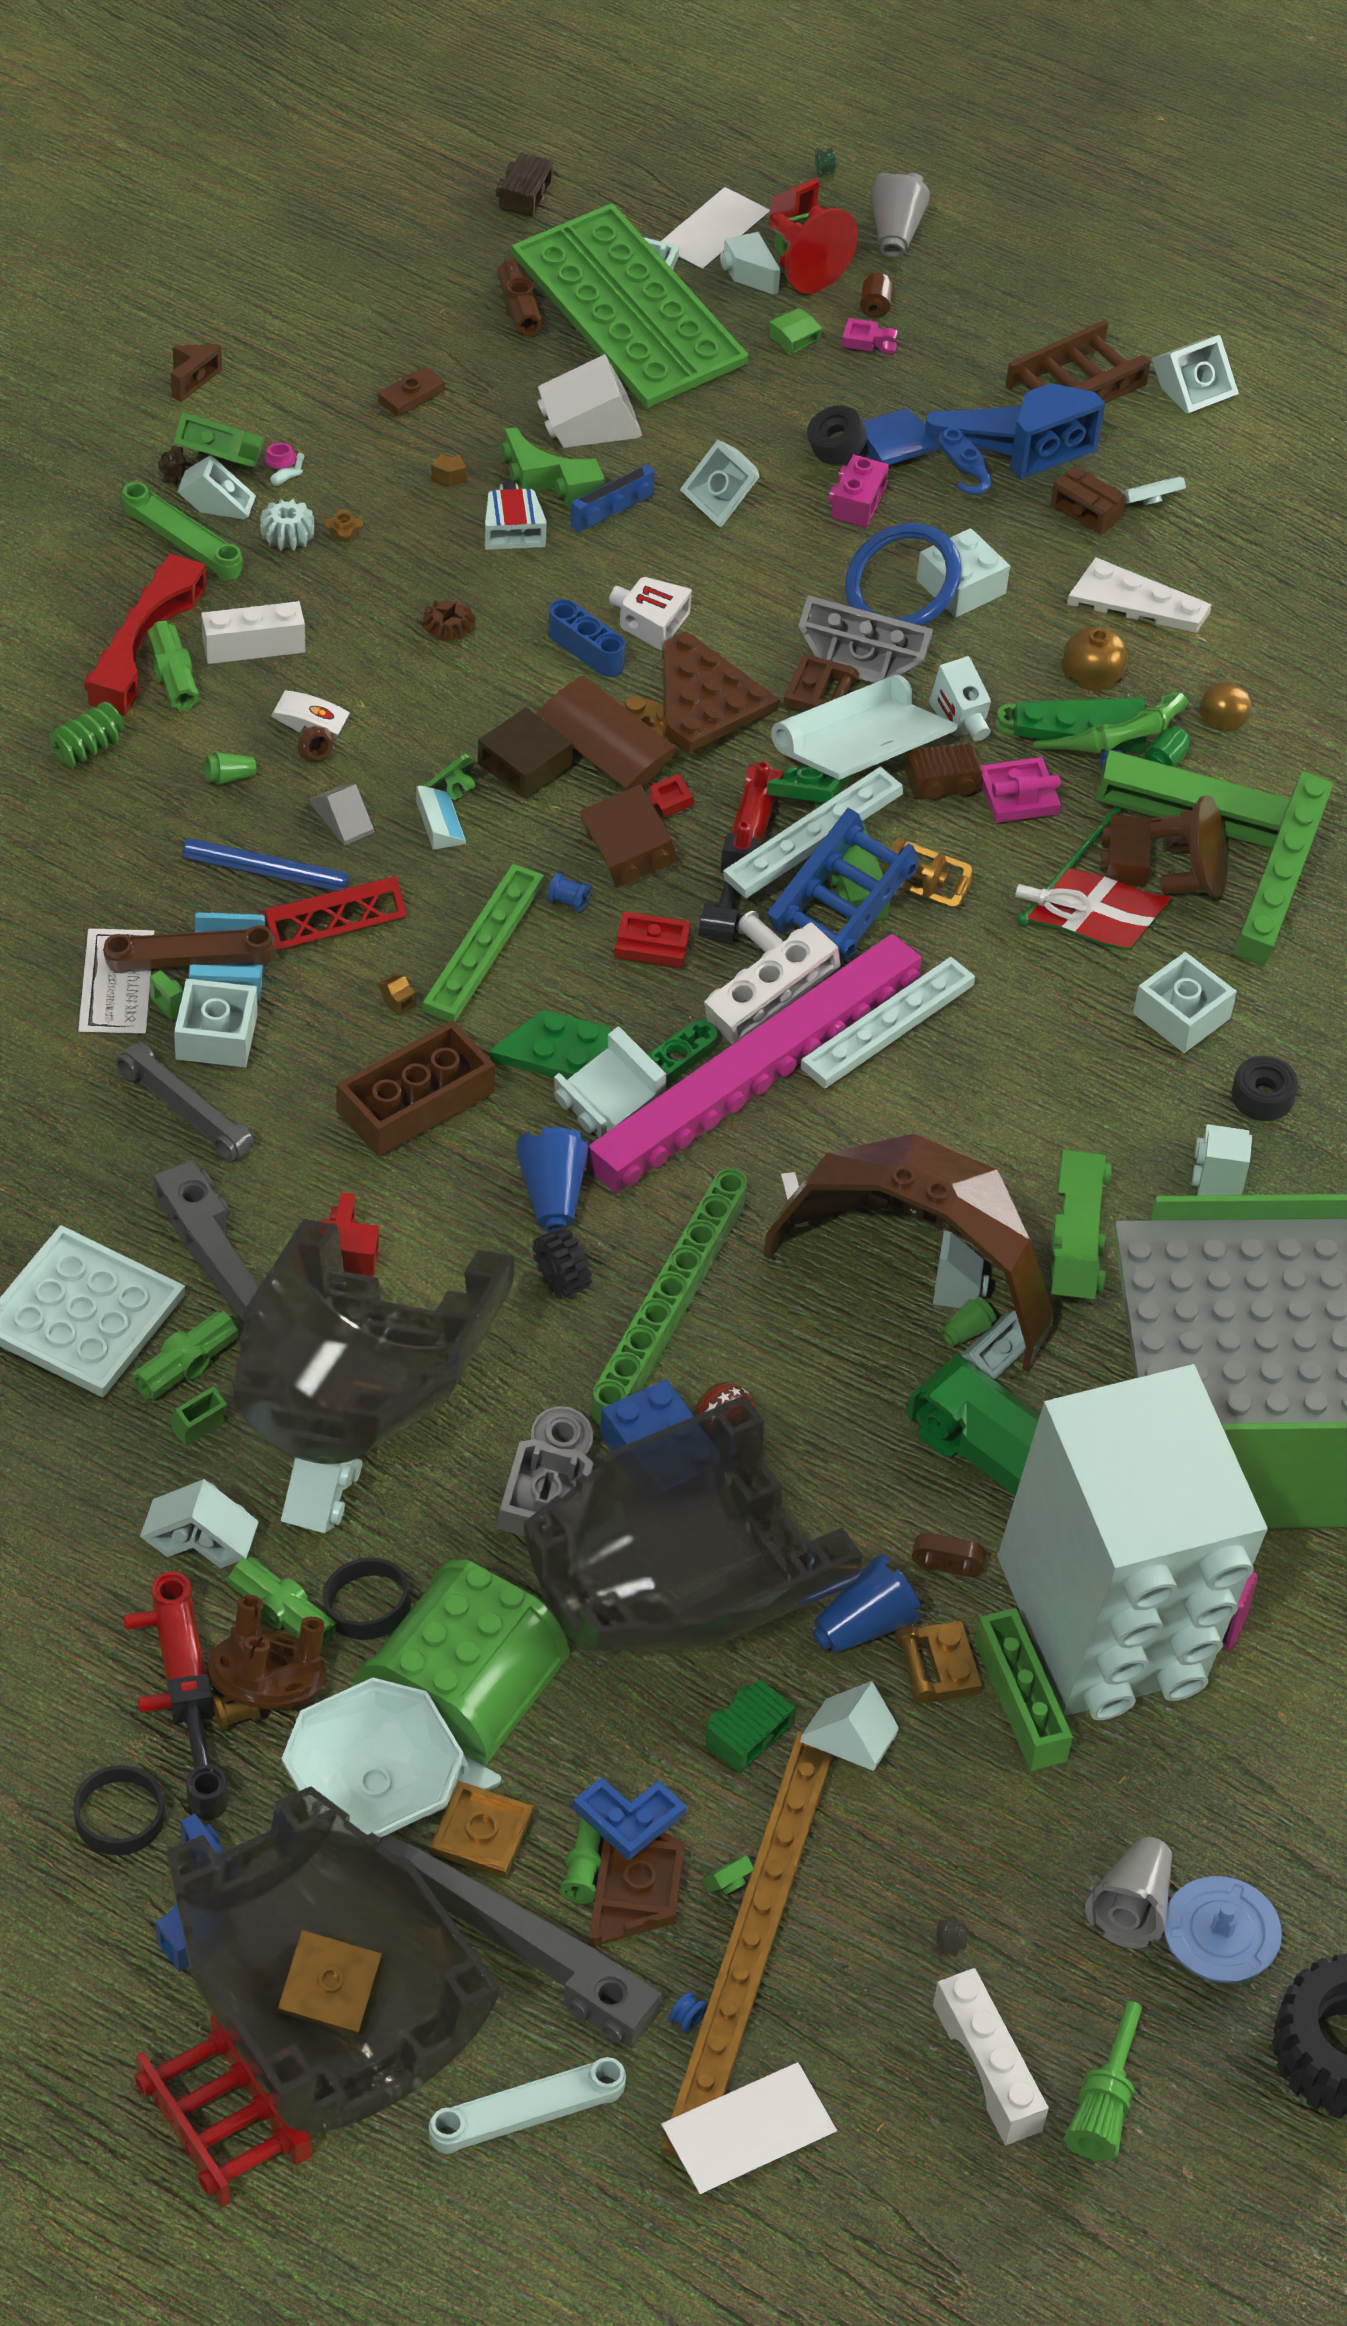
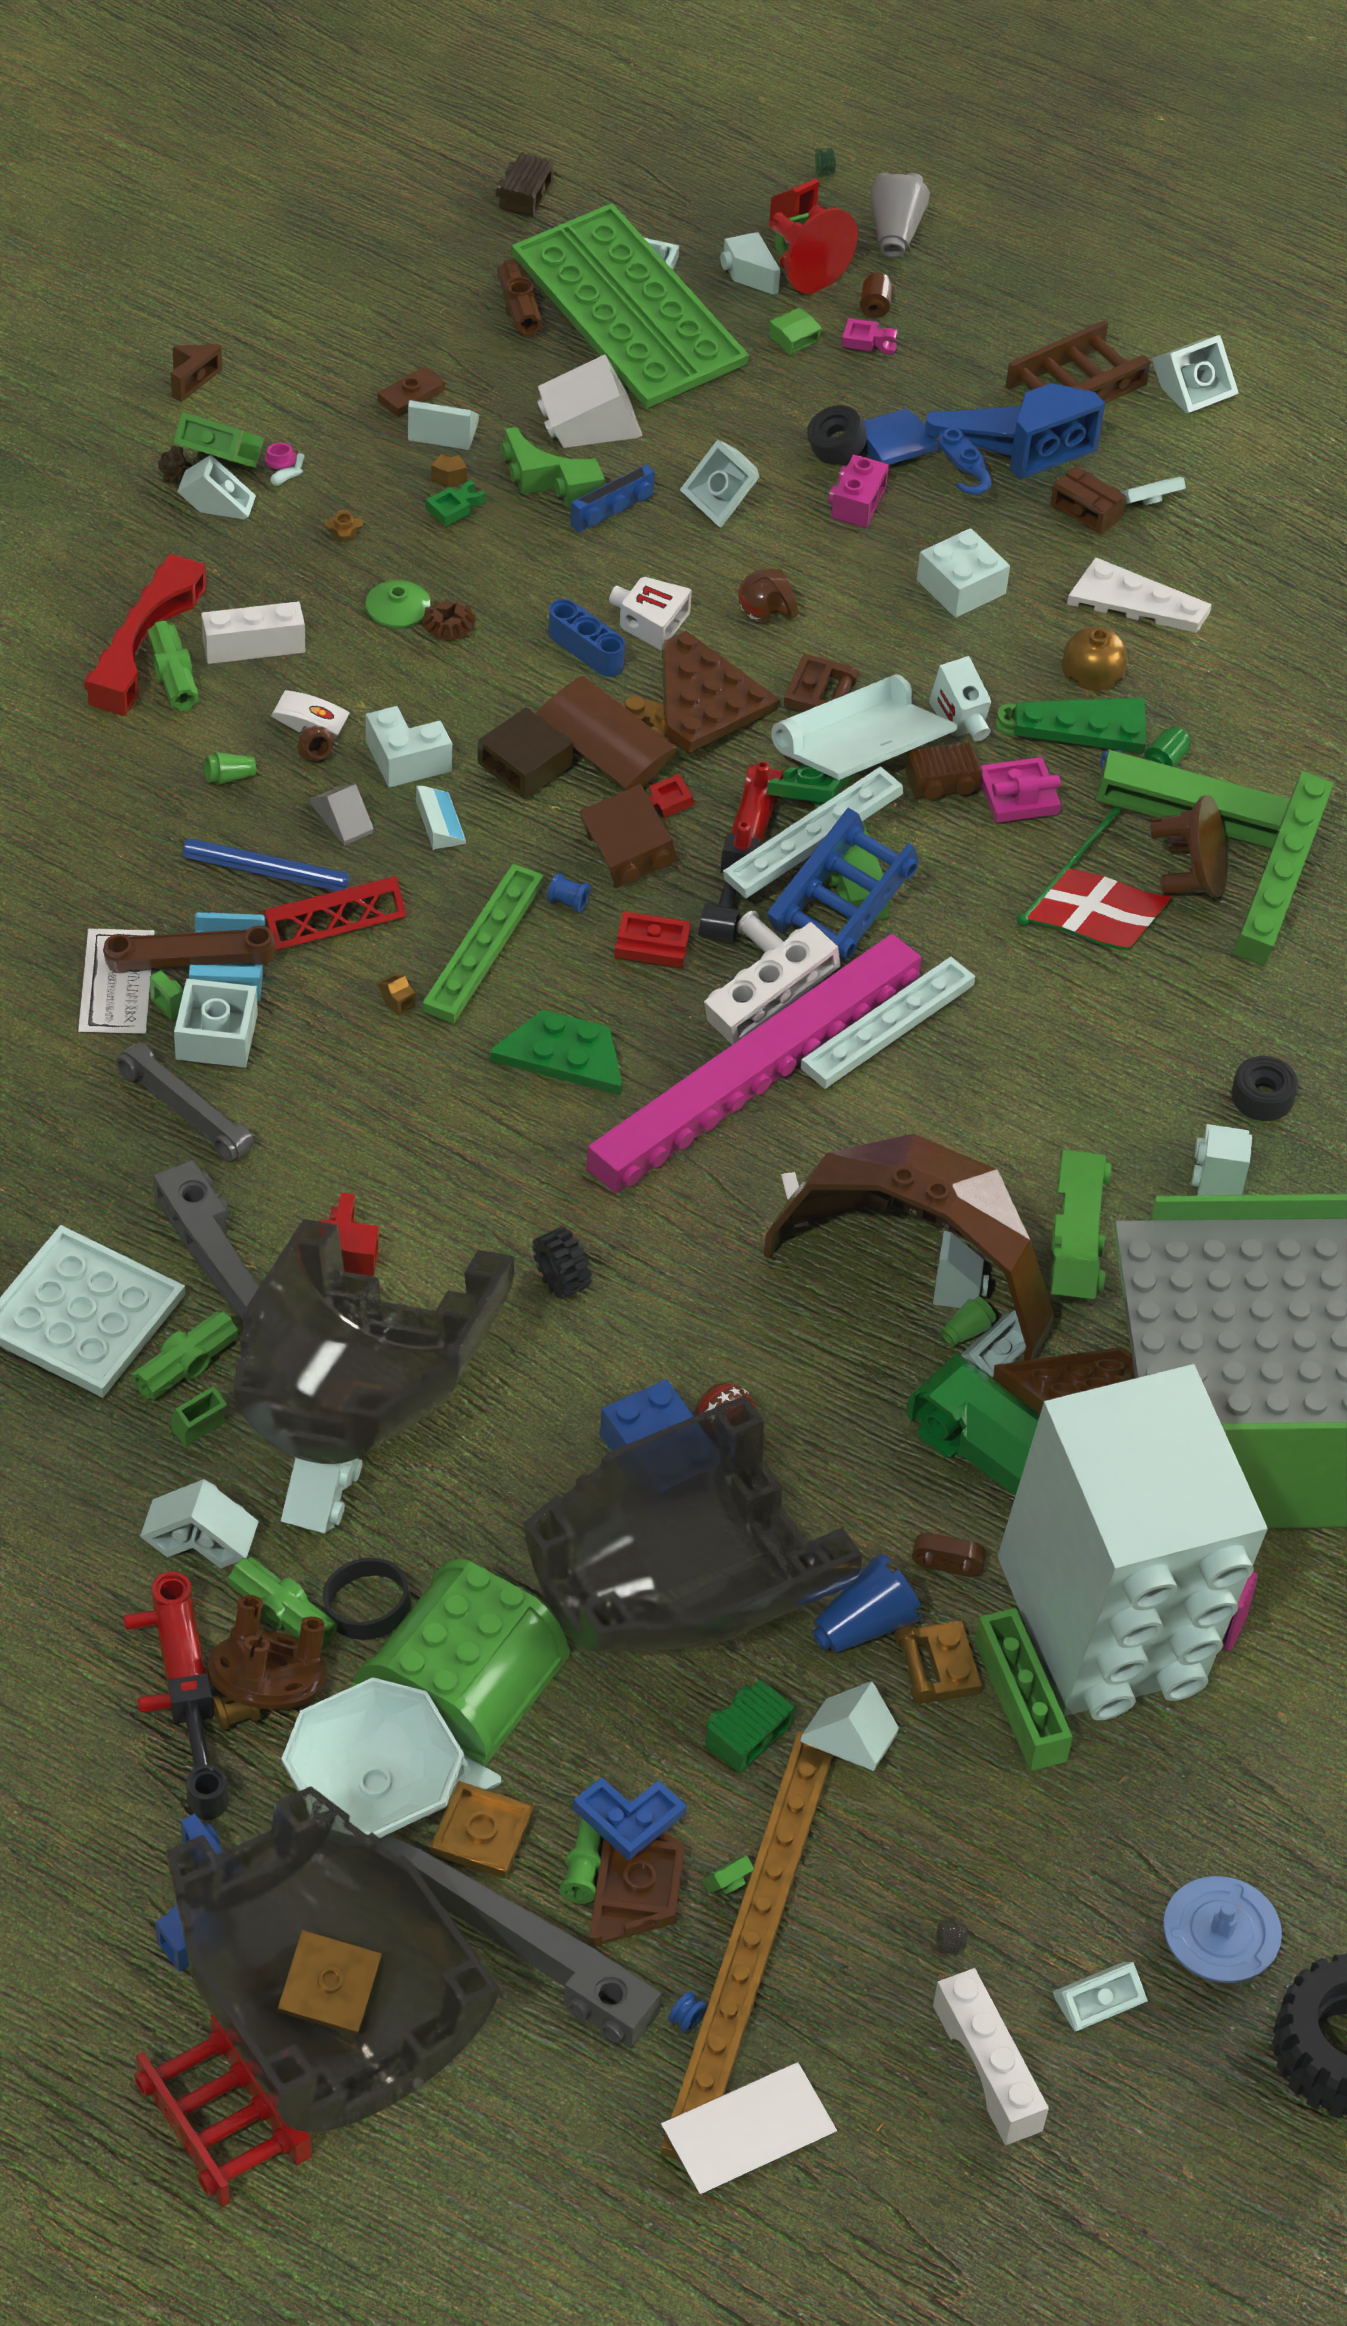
bright green piece [49,701,124,768] -> none
black tyre [74,1765,164,1855] -> none
bright green piece [121,482,243,580] -> none
light aqua gear [260,498,314,551] -> none
reddish brown brick [336,1021,495,1157] -> none
bright green piece [424,753,477,800] -> none
light aqua piece [428,2057,626,2154] -> none
light aqua torso [485,481,547,550] -> none
light grey brick [496,1406,593,1549] -> none
blue cone [516,1127,588,1232] -> none
light aqua panel [554,1026,666,1138] -> none
bright green beam [591,1168,747,1426] -> none
green beam [648,1020,717,1086] -> none
white sticker [661,187,770,269] -> none
light grey wedge [798,595,933,684] -> none
blue wedge [845,523,962,626] -> none
pearl gold piece [882,838,974,909] -> none
white piece [1015,884,1088,920] -> none
bright green animal [1033,691,1188,753] -> none
bright green piece [1063,2001,1142,2162] -> none
light grey cone [1085,1837,1172,1949] -> none
reddish brown brick [1100,814,1152,888] -> none
light aqua brick [1133,952,1237,1053] -> none
pearl gold hair [1199,682,1252,731] -> none
none -> bright green dish [366,580,431,628]
none -> light aqua brick [366,706,452,787]
none -> light aqua slope [408,400,479,450]
none -> green plate [426,480,486,527]
none -> reddish brown helmet [738,569,798,623]
none -> reddish brown plate [993,1347,1135,1414]
none -> light aqua slope [1053,1962,1148,2031]

